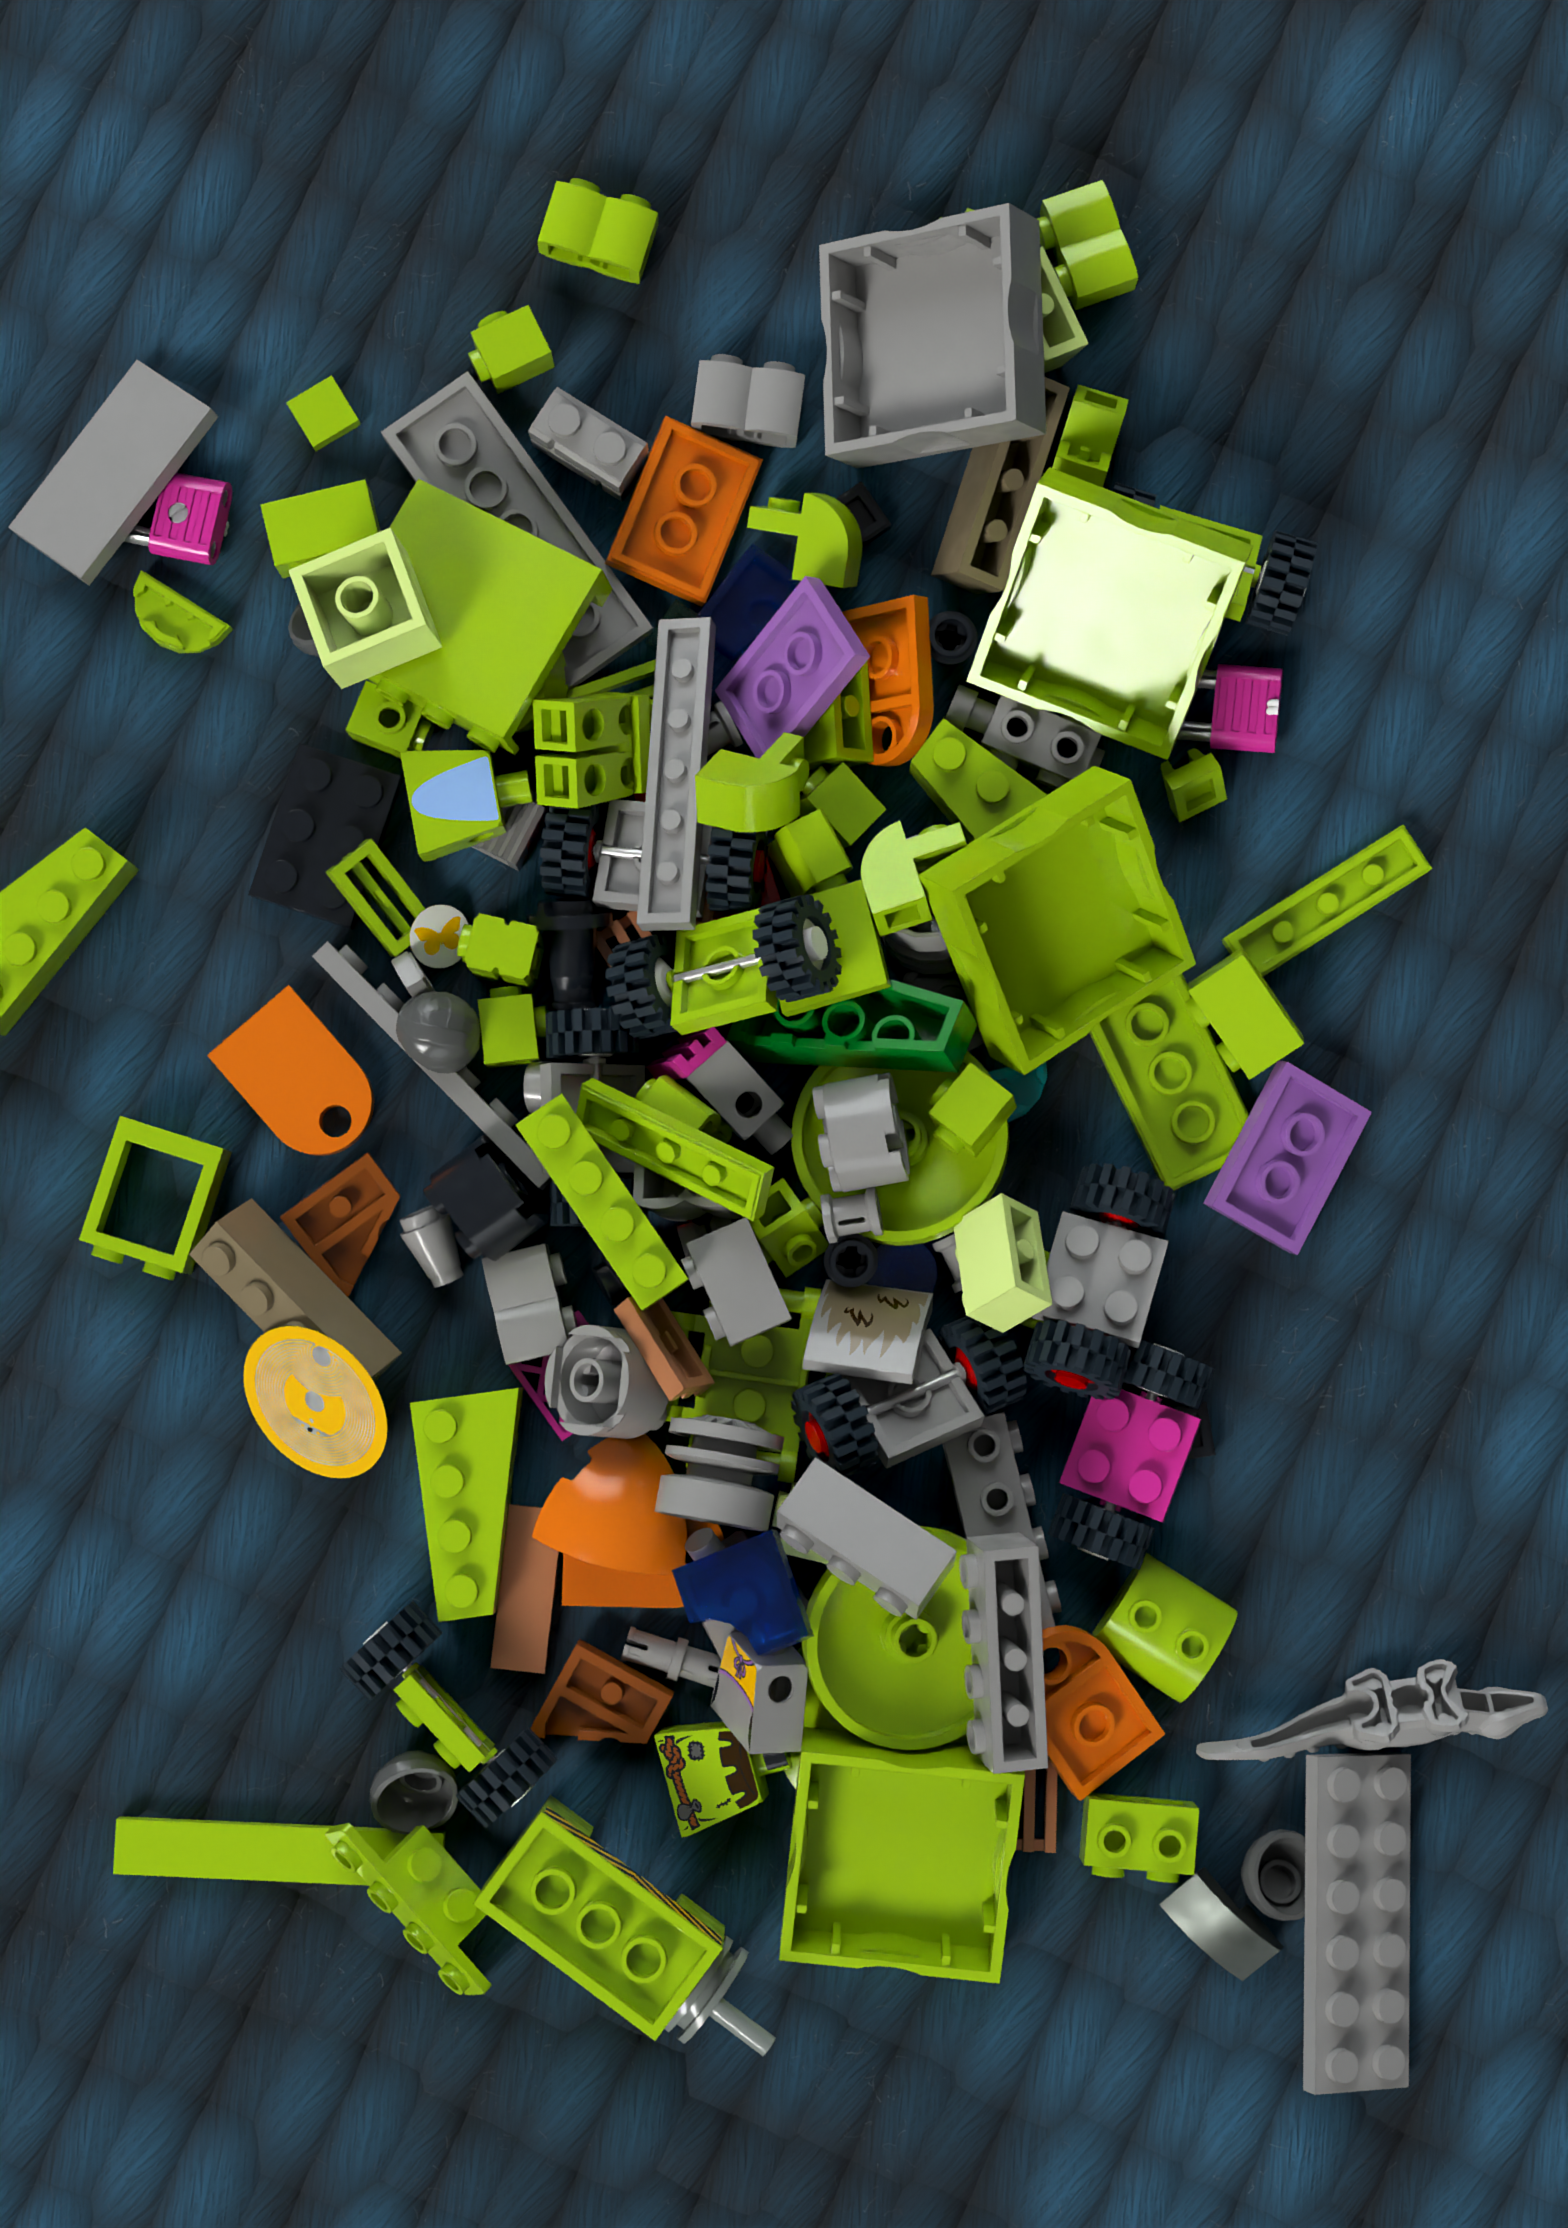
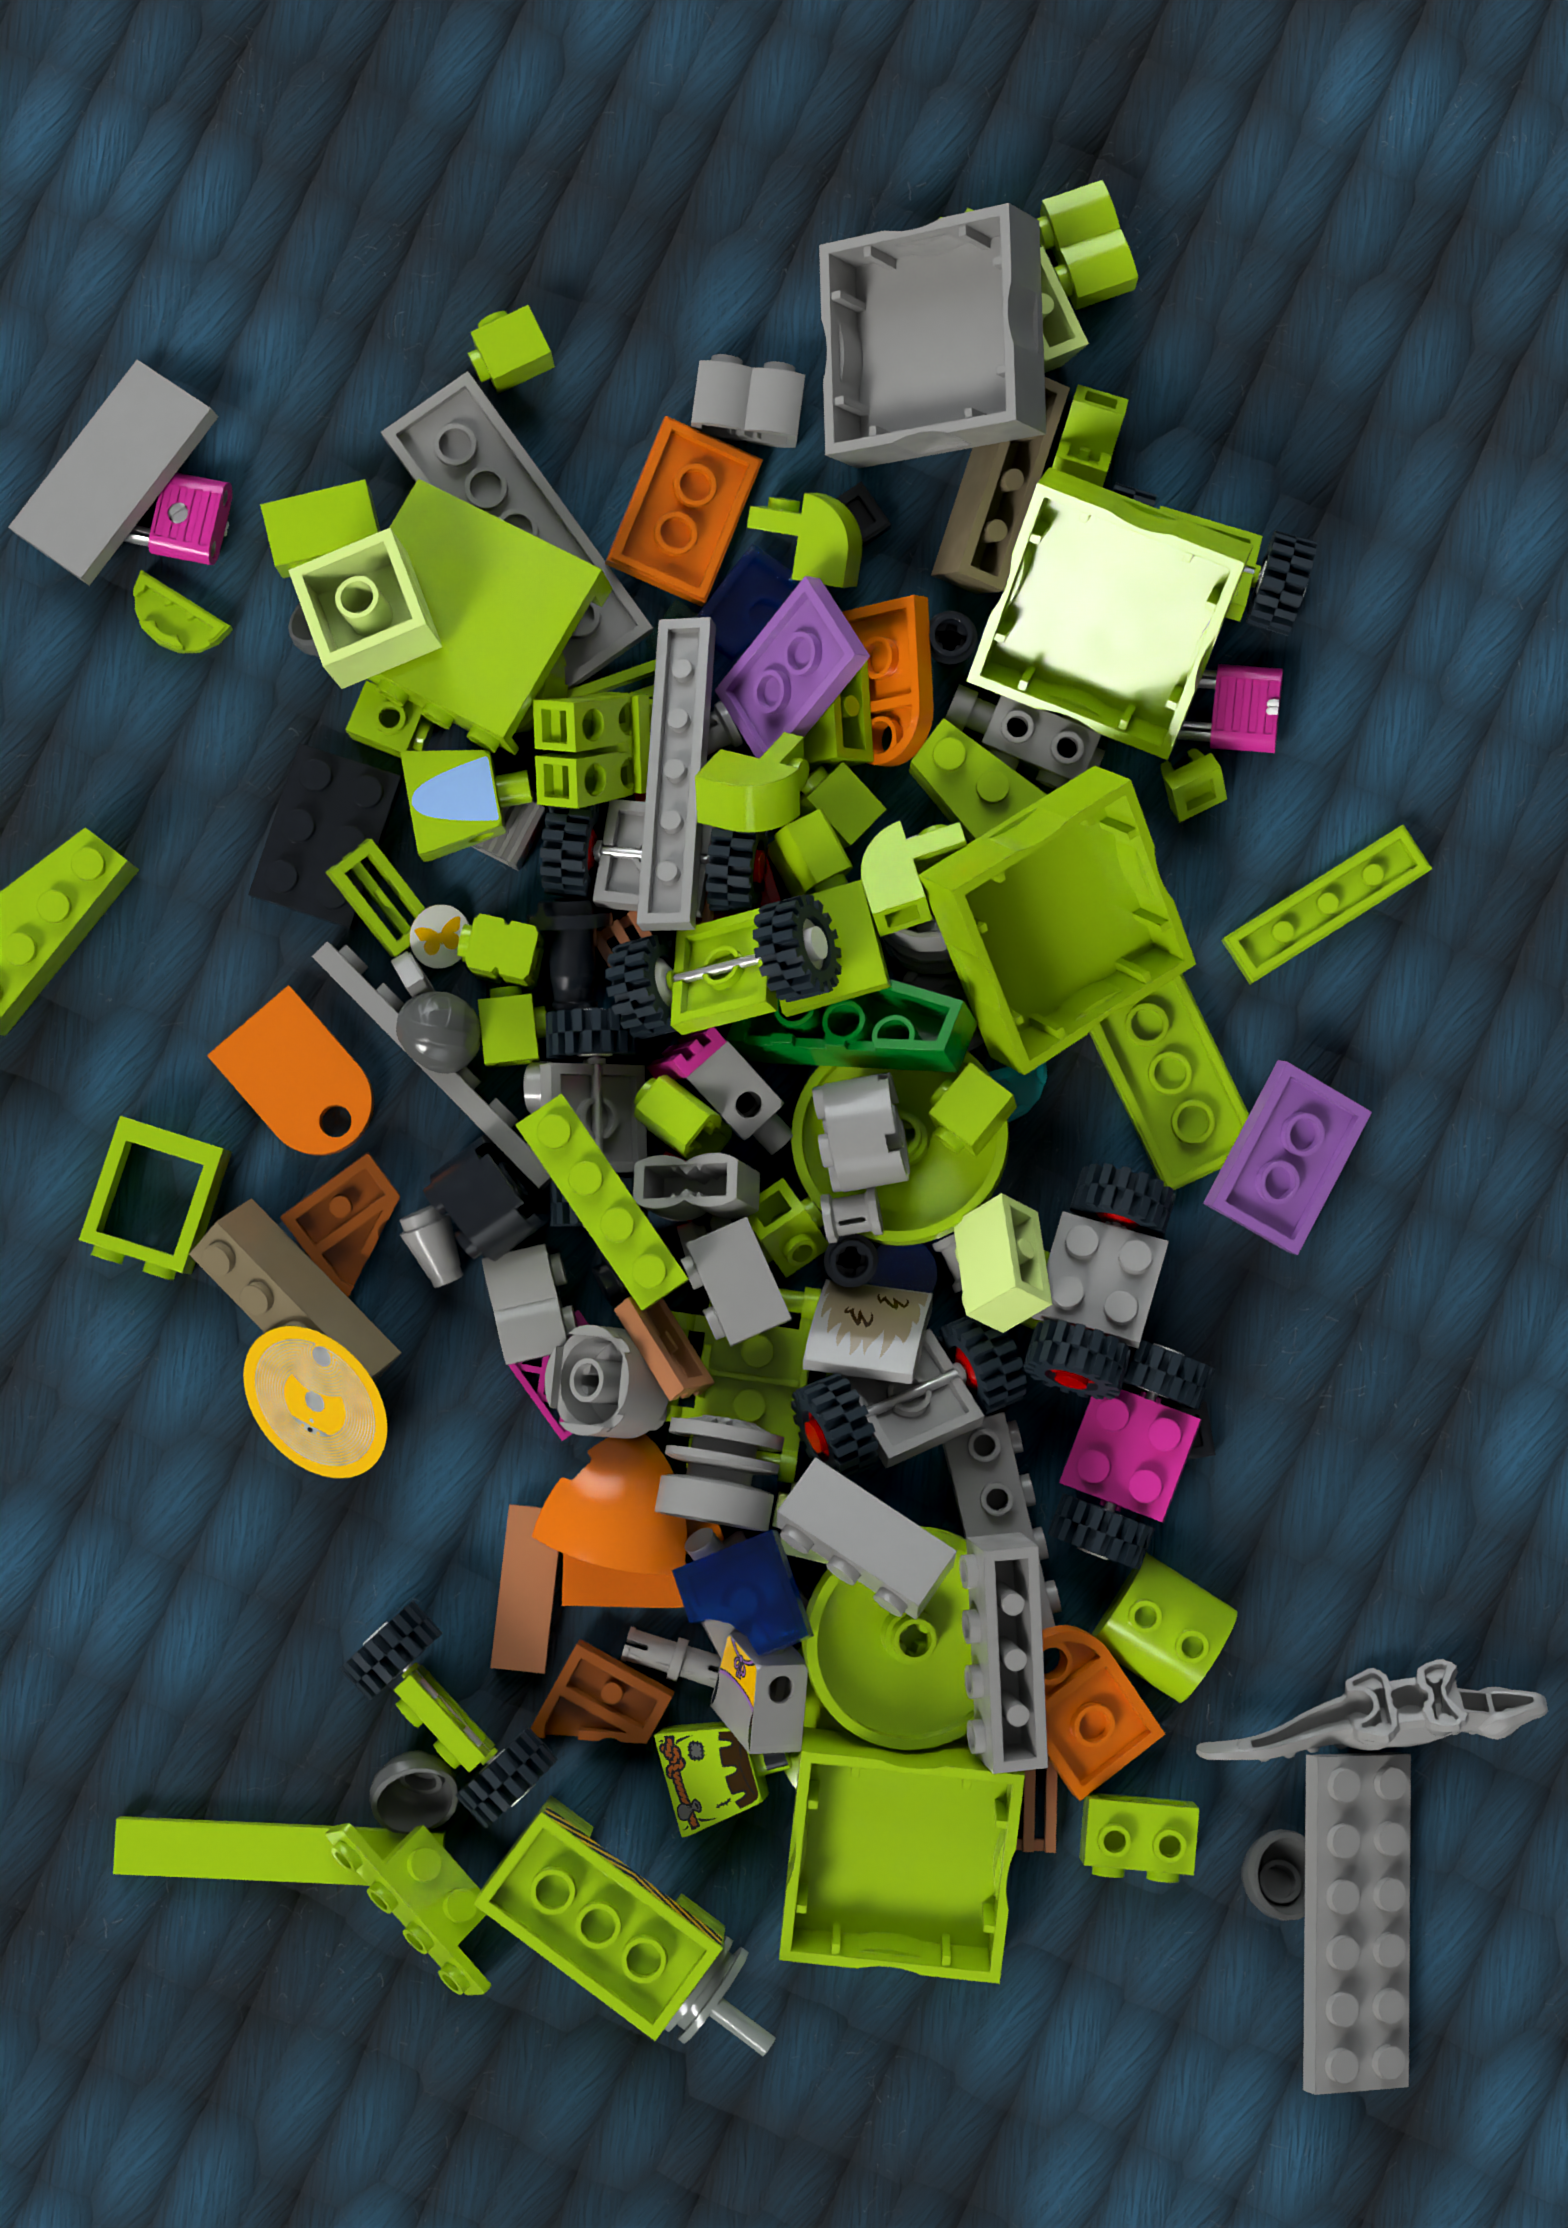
lime tile [286,375,361,452] -> none
lime wedge [410,1387,524,1622] -> none
light grey brick [528,387,649,502] -> none
lime brick [537,178,658,284] -> none
lime tile [576,1078,775,1222] -> none
pearl dark grey slope [1159,1867,1284,1981] -> none
lime brick [1185,947,1304,1080] -> none

